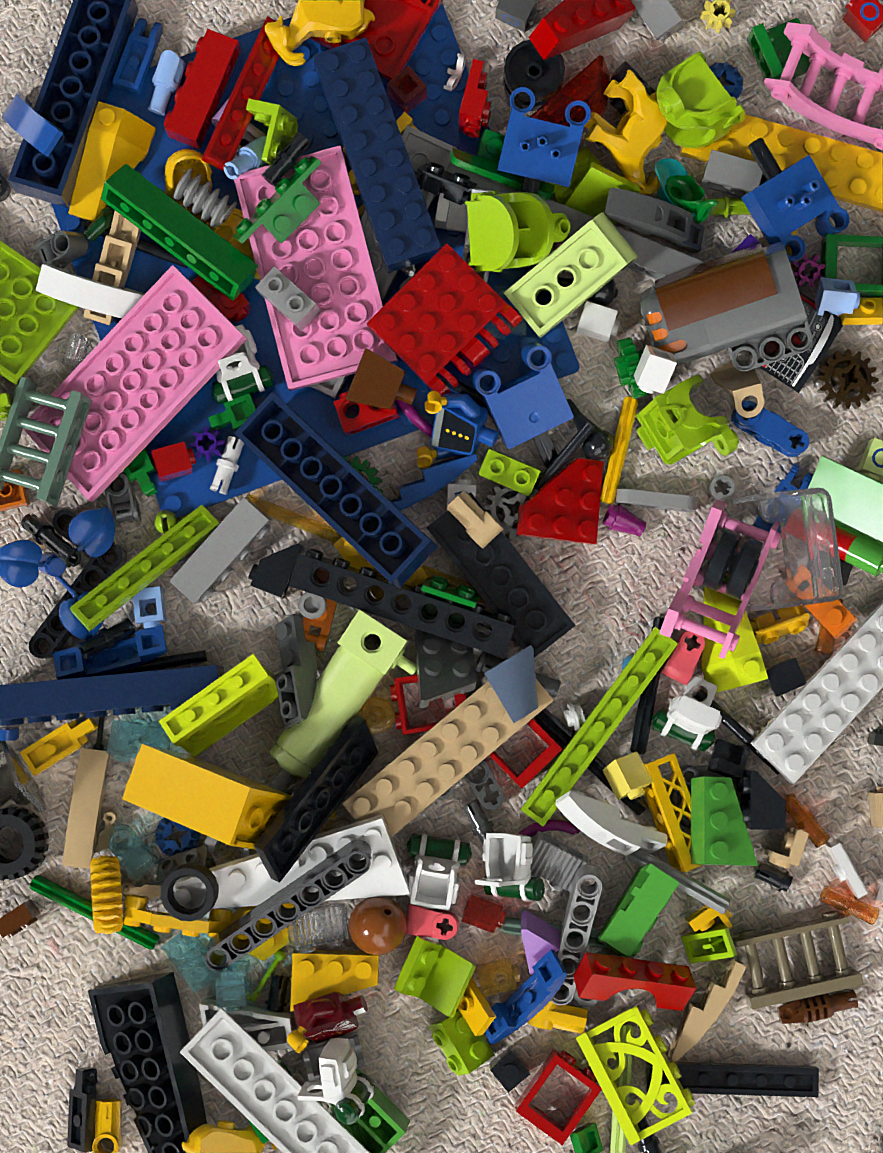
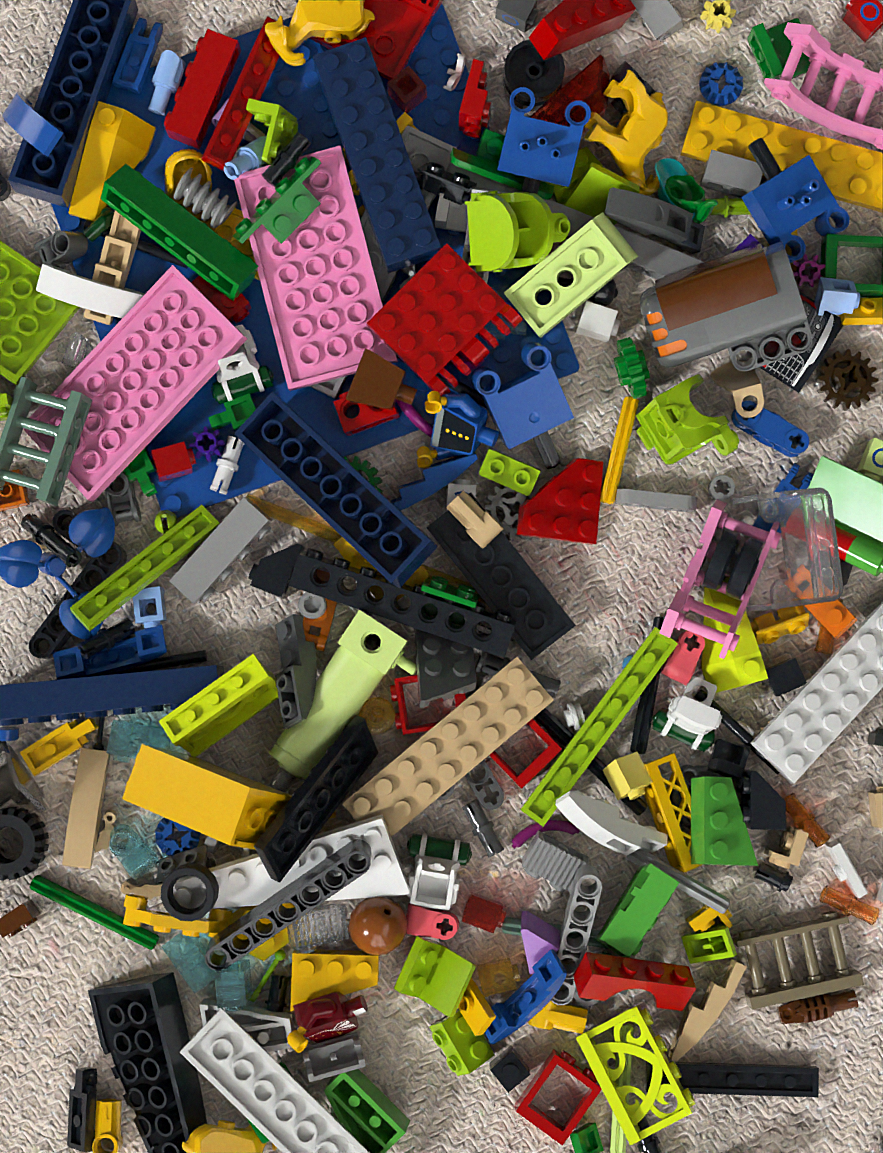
yellow gear [90,855,123,934] -> none
light grey brick [255,266,320,331] -> none
white piece [297,1038,375,1125] -> none
white piece [475,833,545,902] -> none
sand blue slope [484,645,538,723] -> none
black bar [534,421,595,491] -> none
black piece [566,398,614,460] -> none
magenta cone [603,504,646,537] -> none
white brick [634,345,677,394] -> none
lime animal [657,51,745,148] -> none

